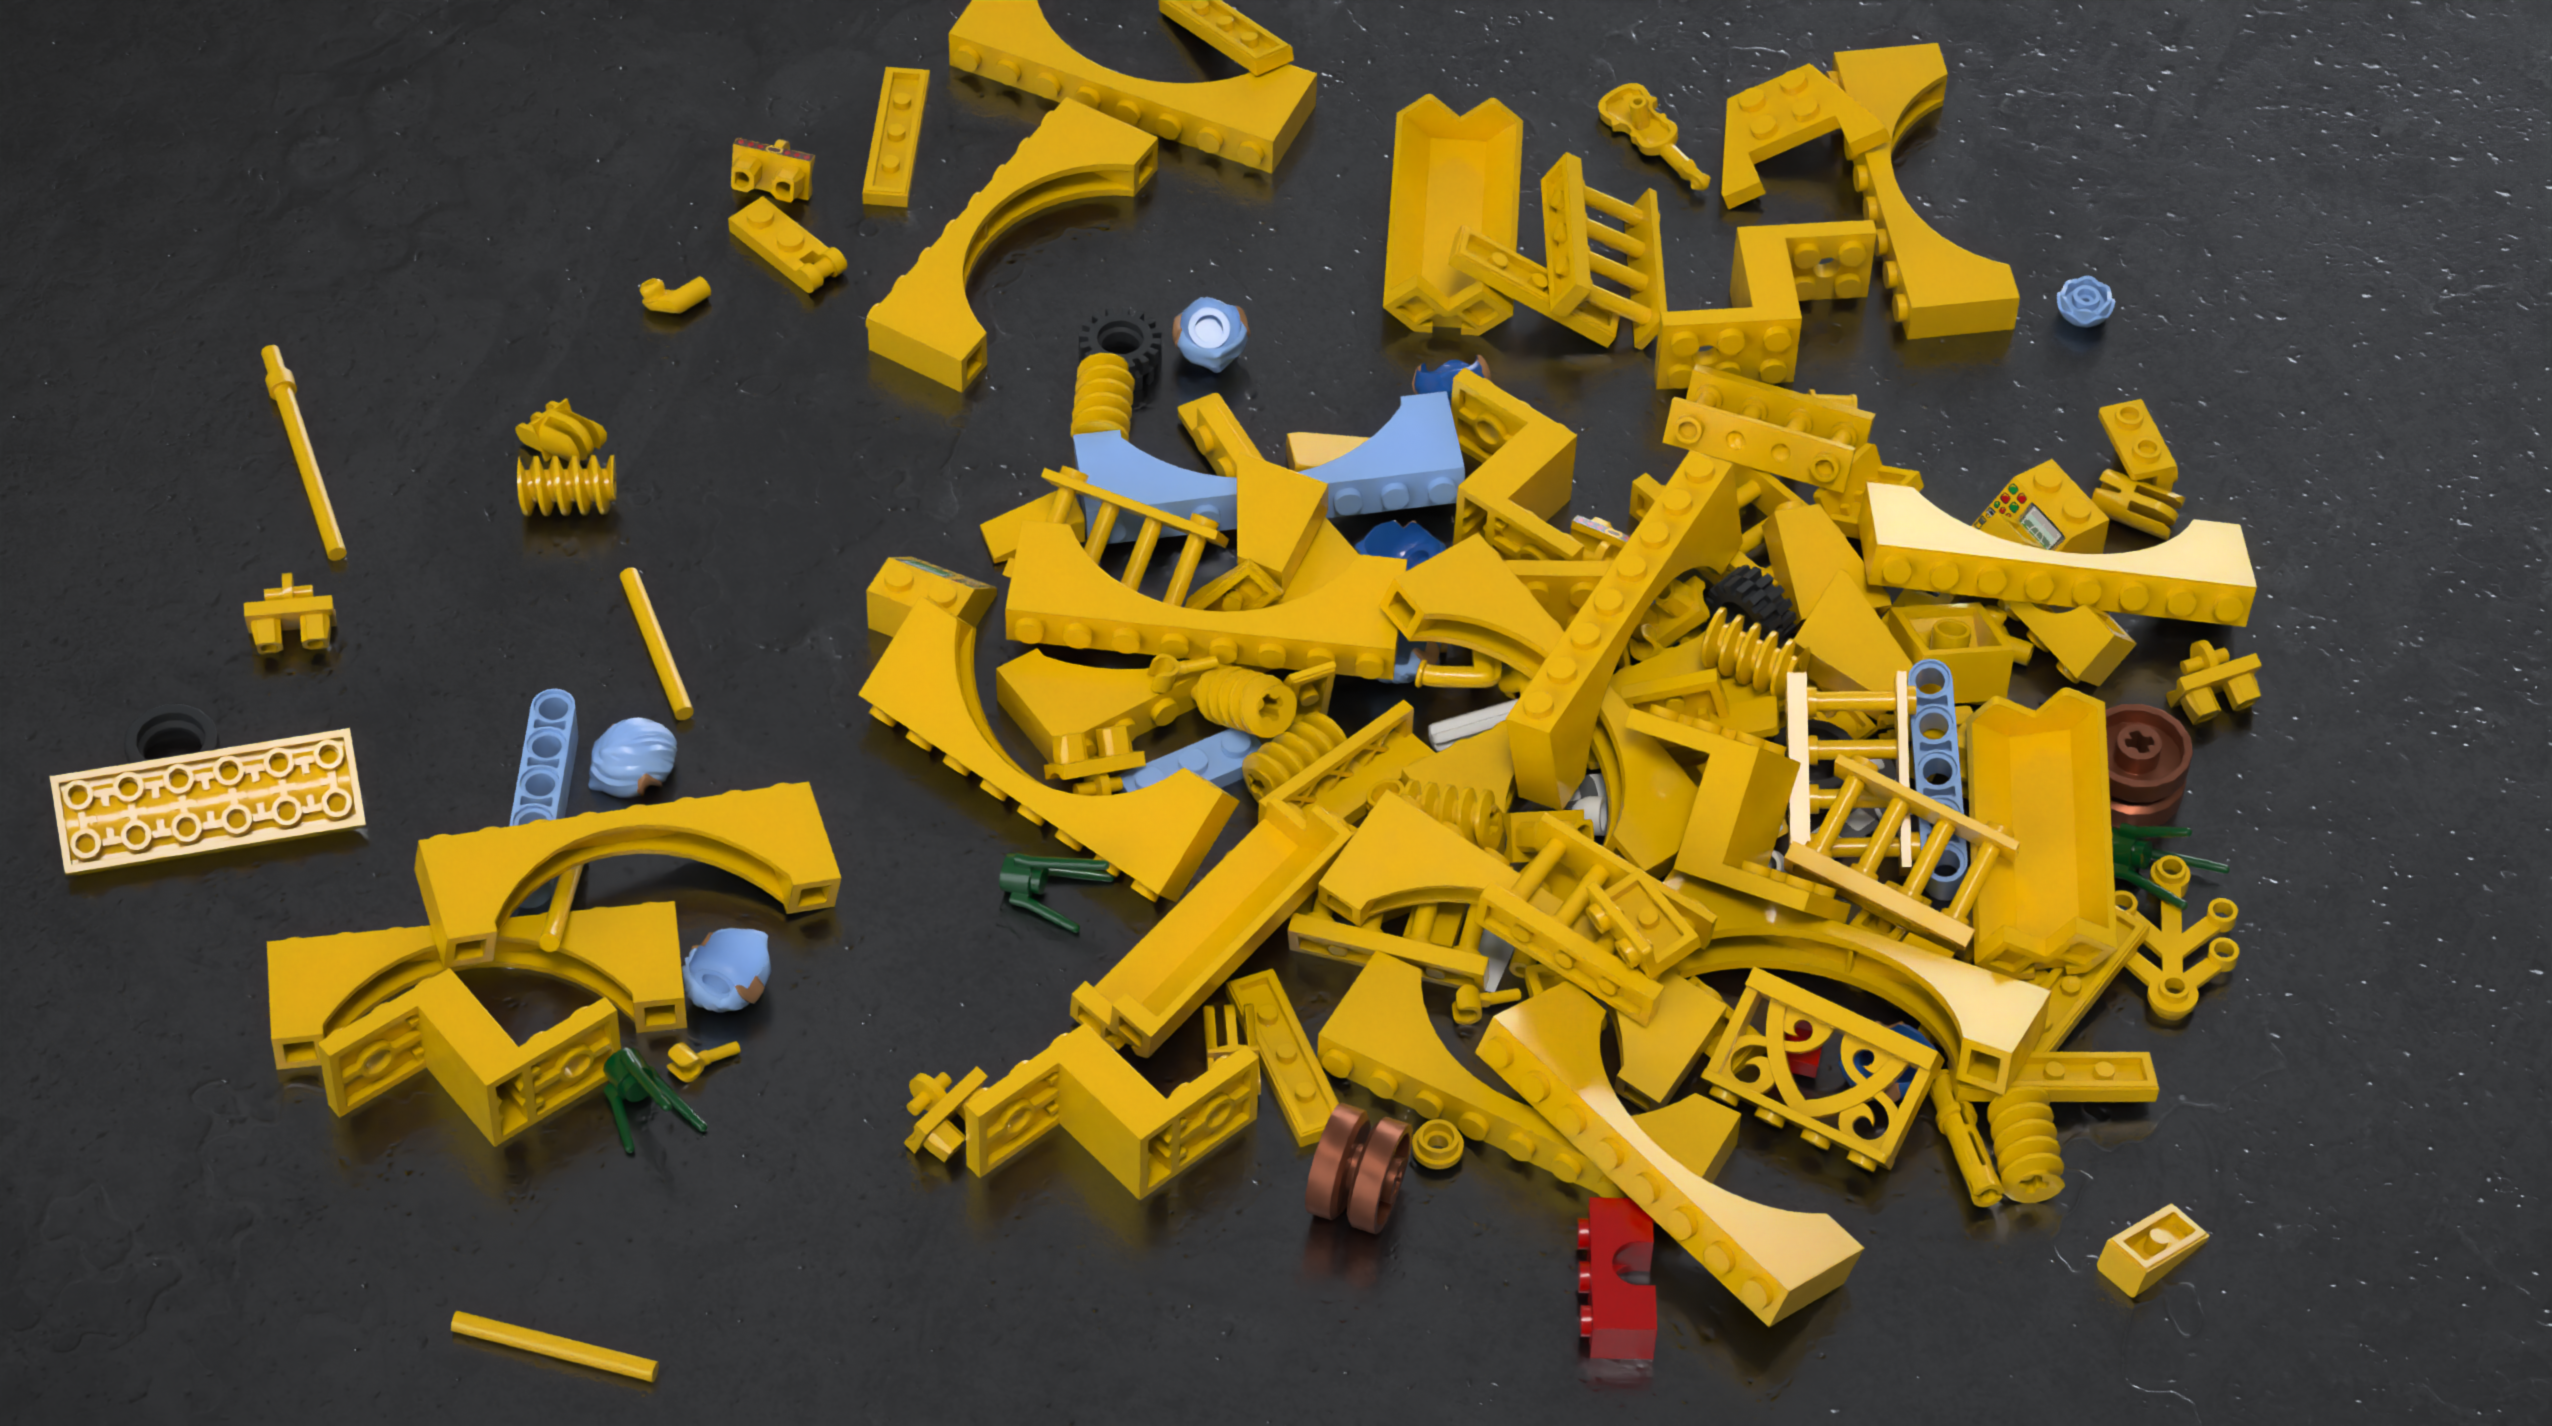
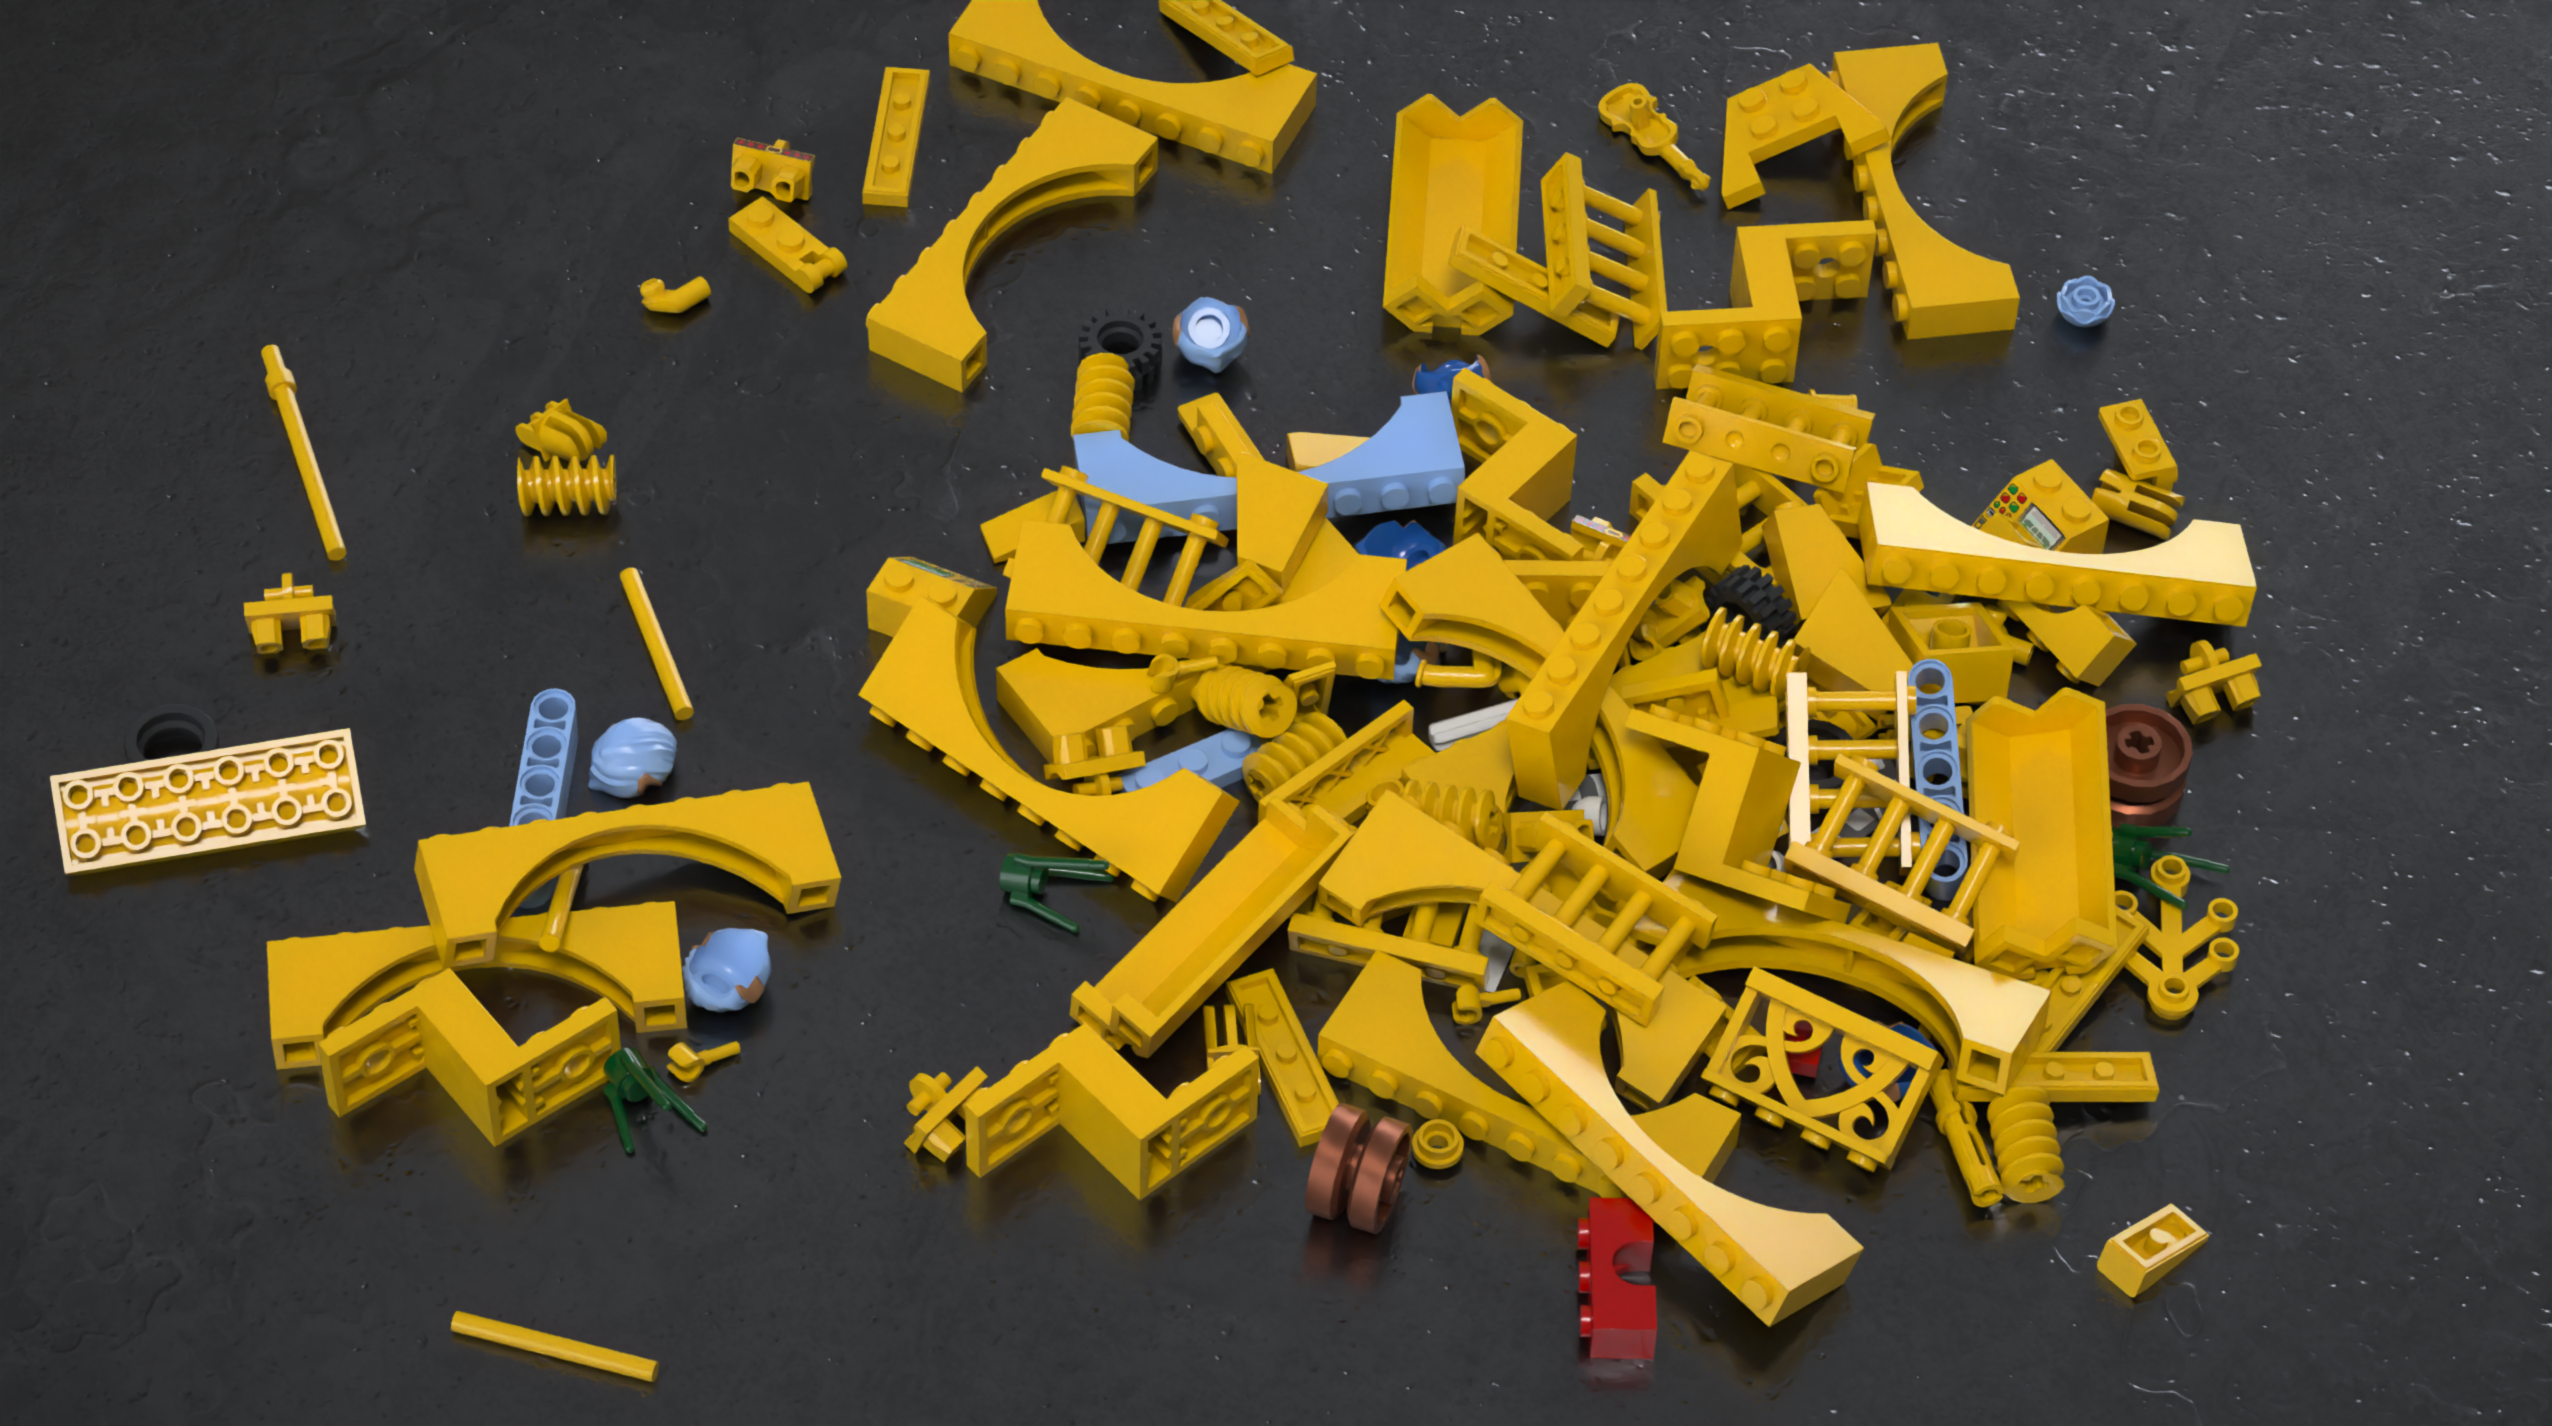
yellow bracket [1586,868,1701,980] -> none

